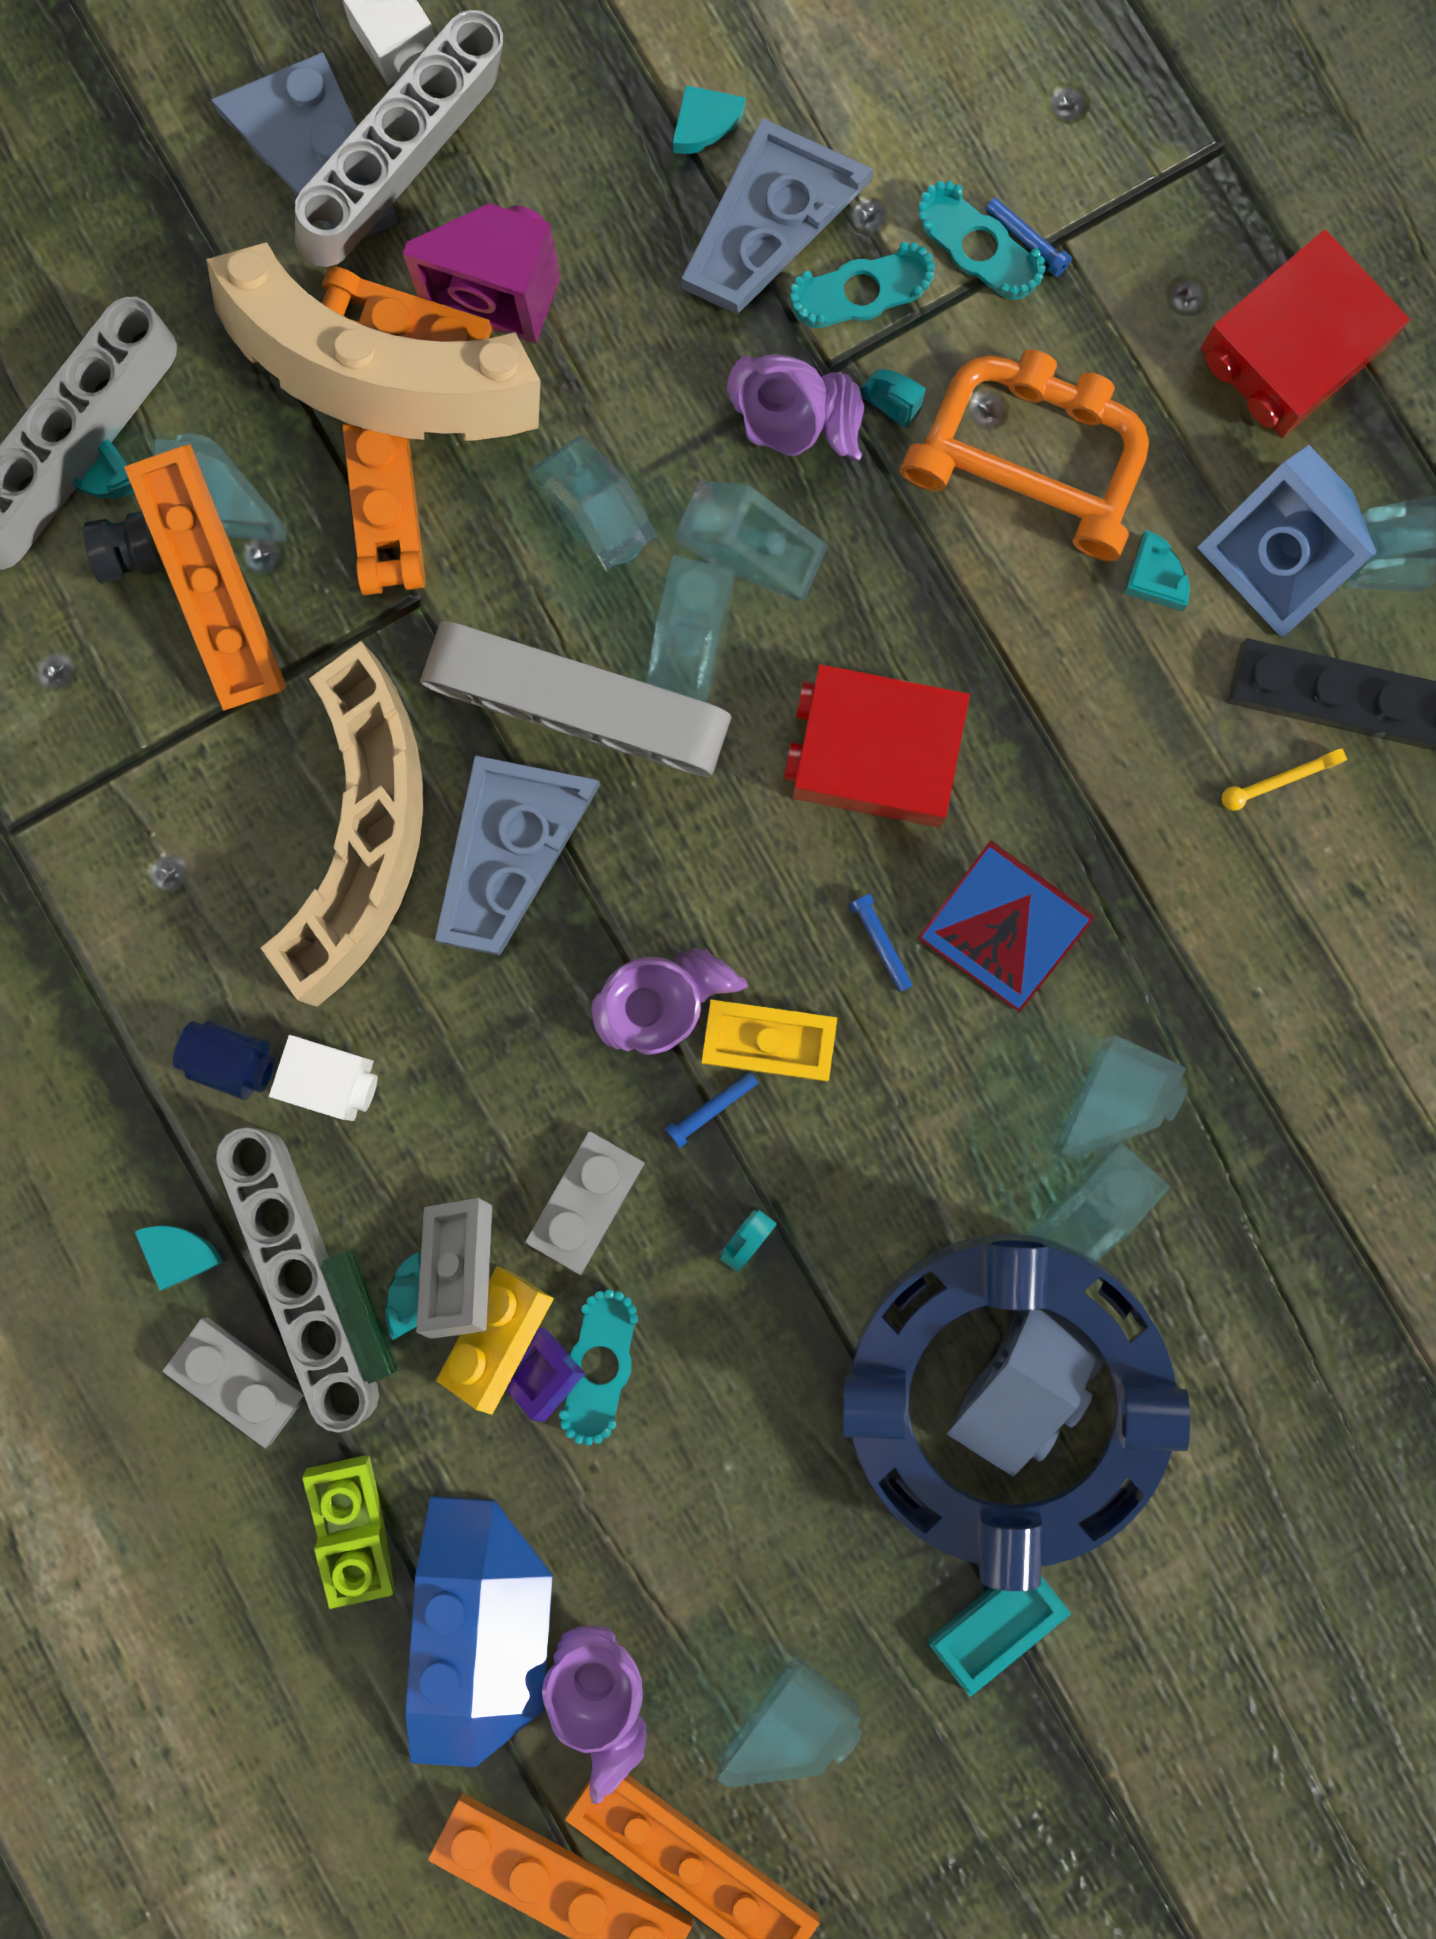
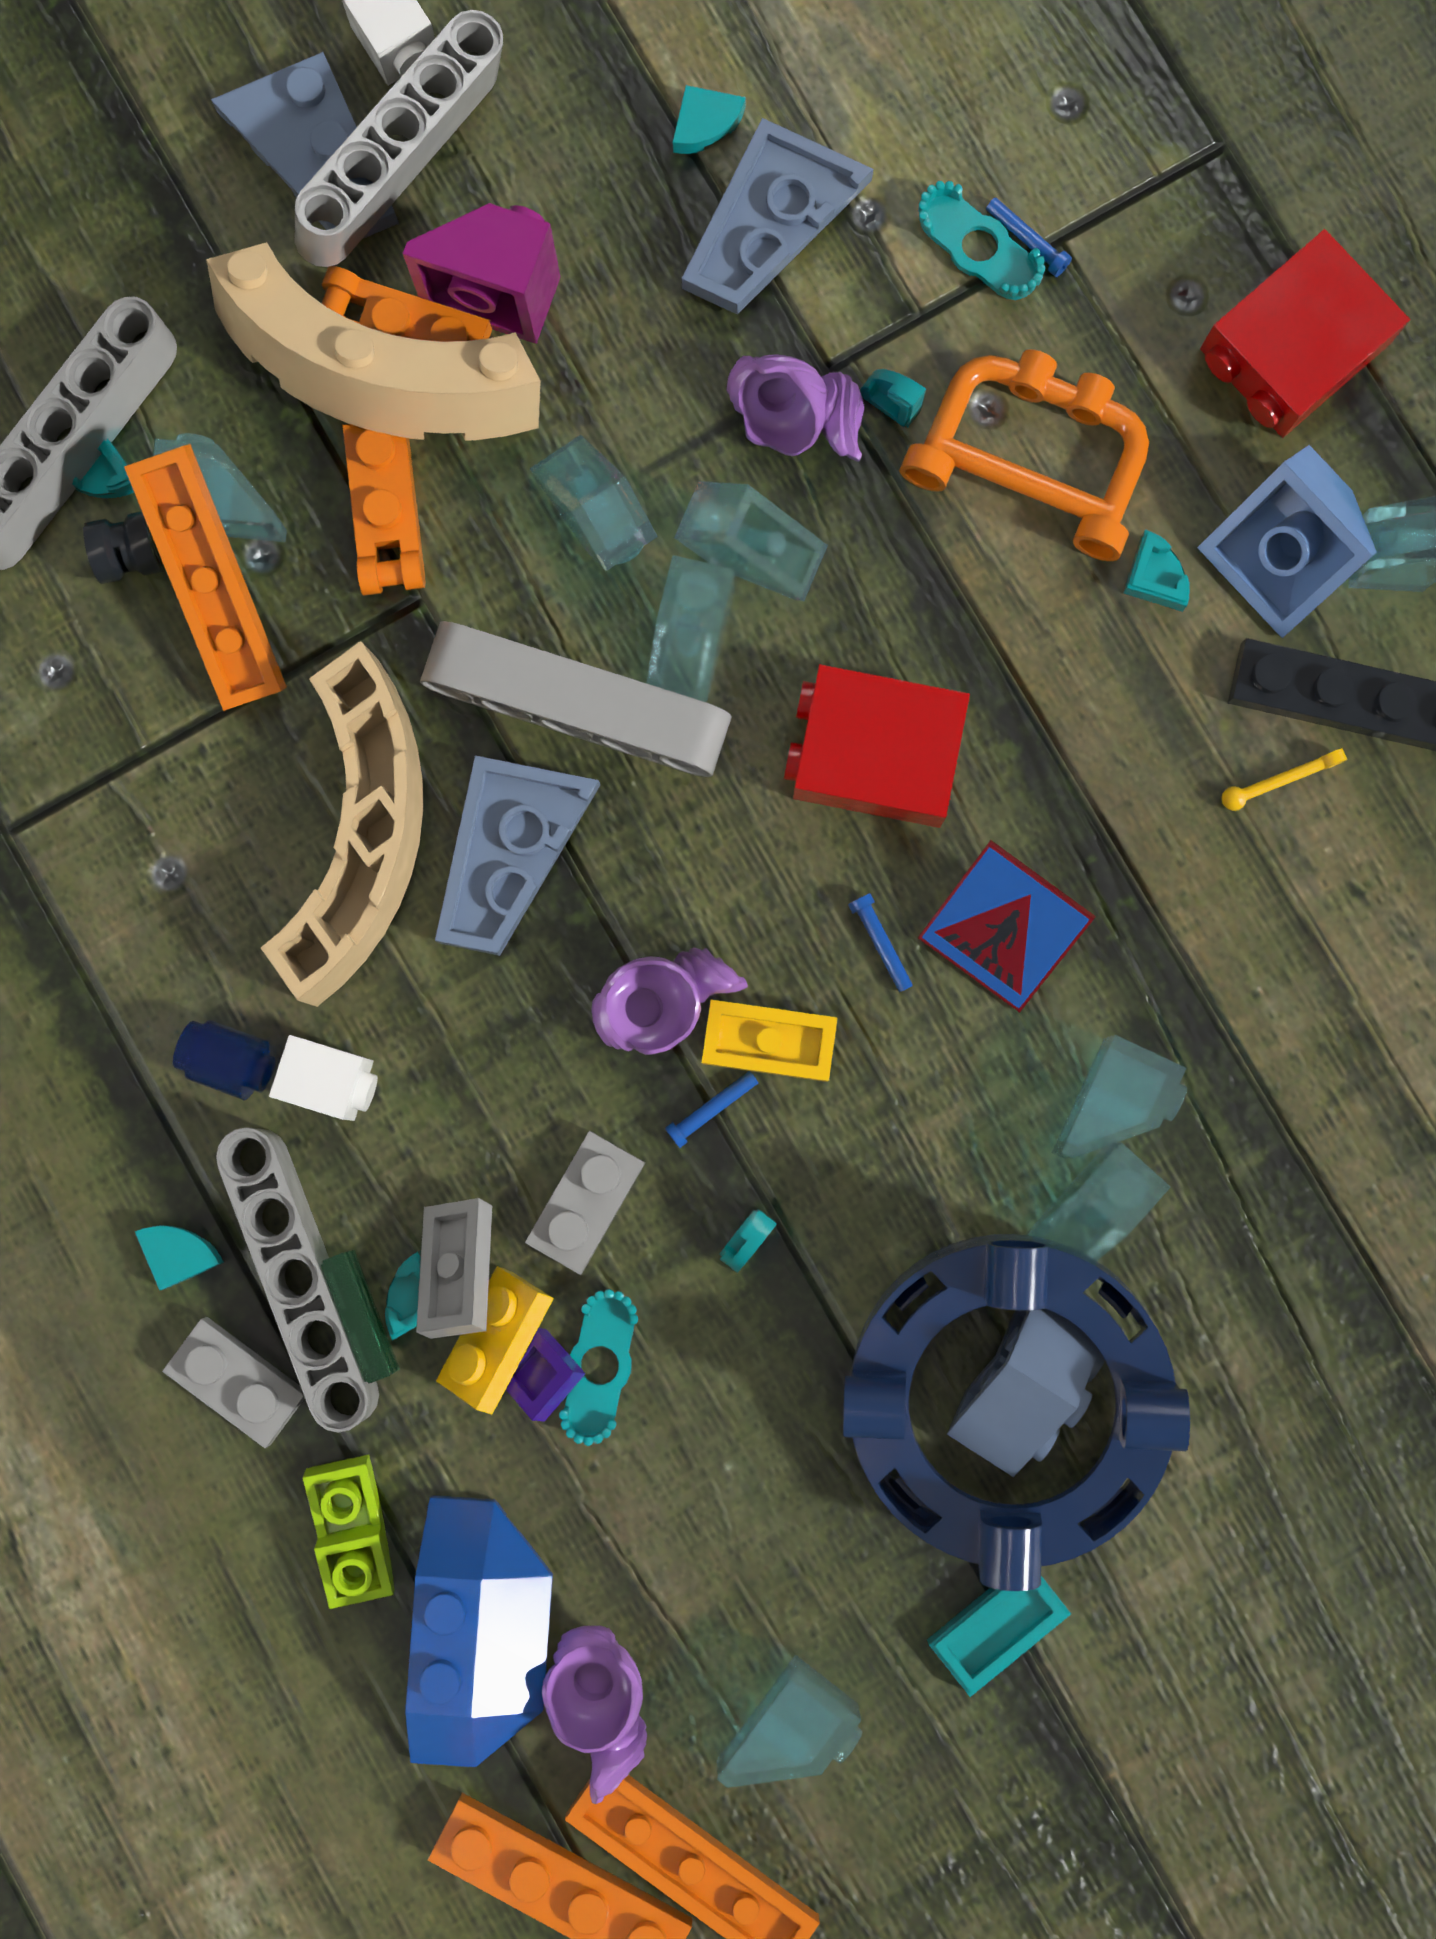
teal piece [790,242,935,328] -> none

